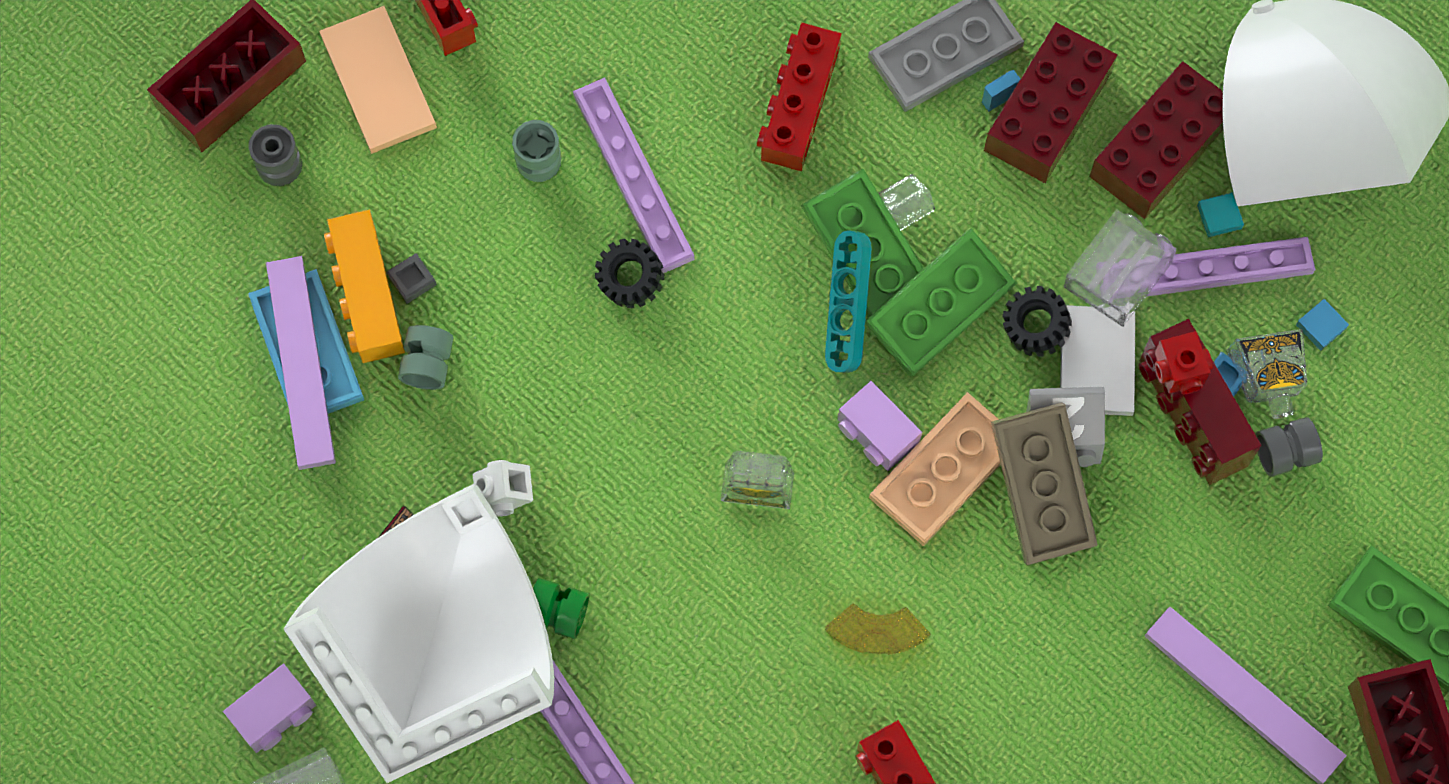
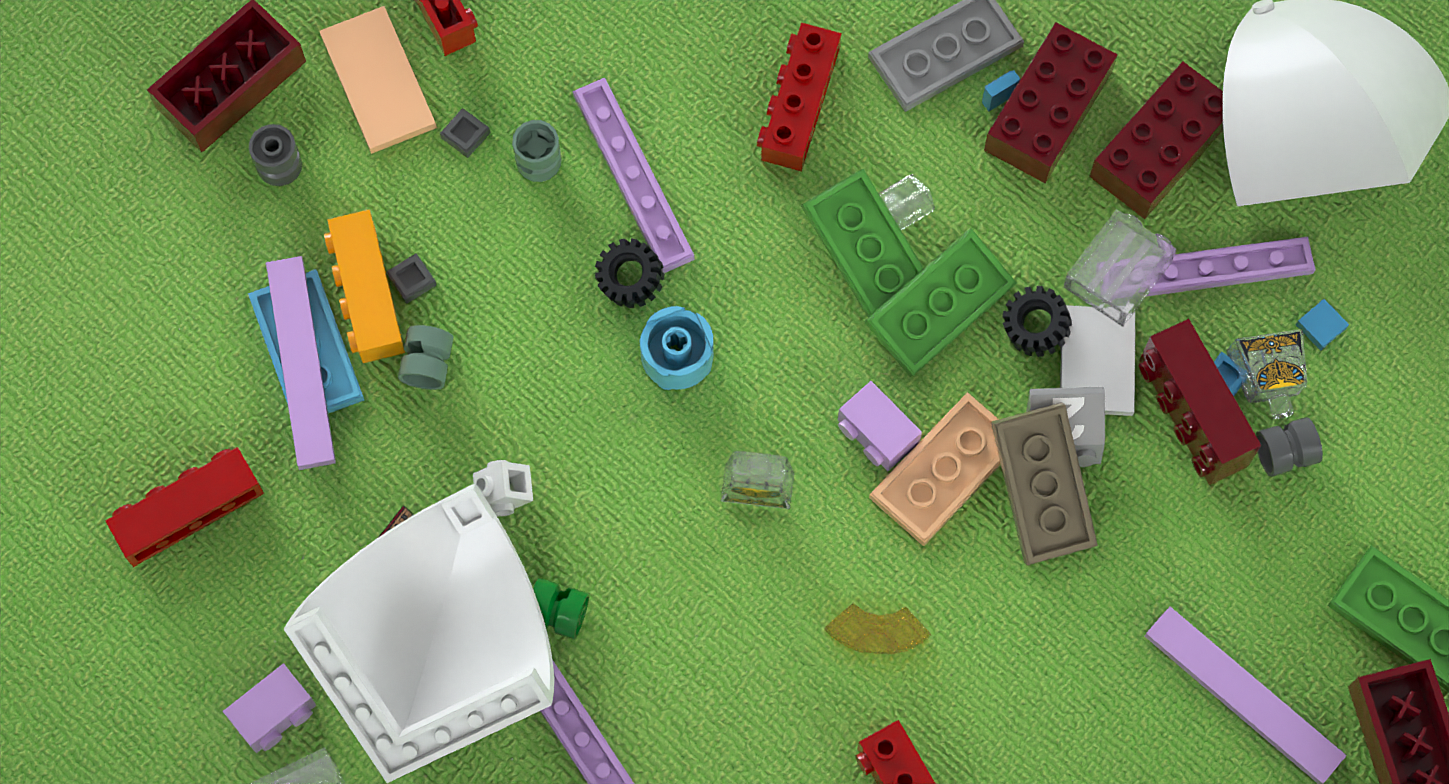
teal beam [825,231,872,373] -> none
red brick [1155,331,1213,394] -> none
teal tile [1197,192,1244,238] -> none
none -> red brick [105,447,265,567]
none -> dark grey tile [440,108,491,158]
none -> medium azure brick [640,306,714,390]

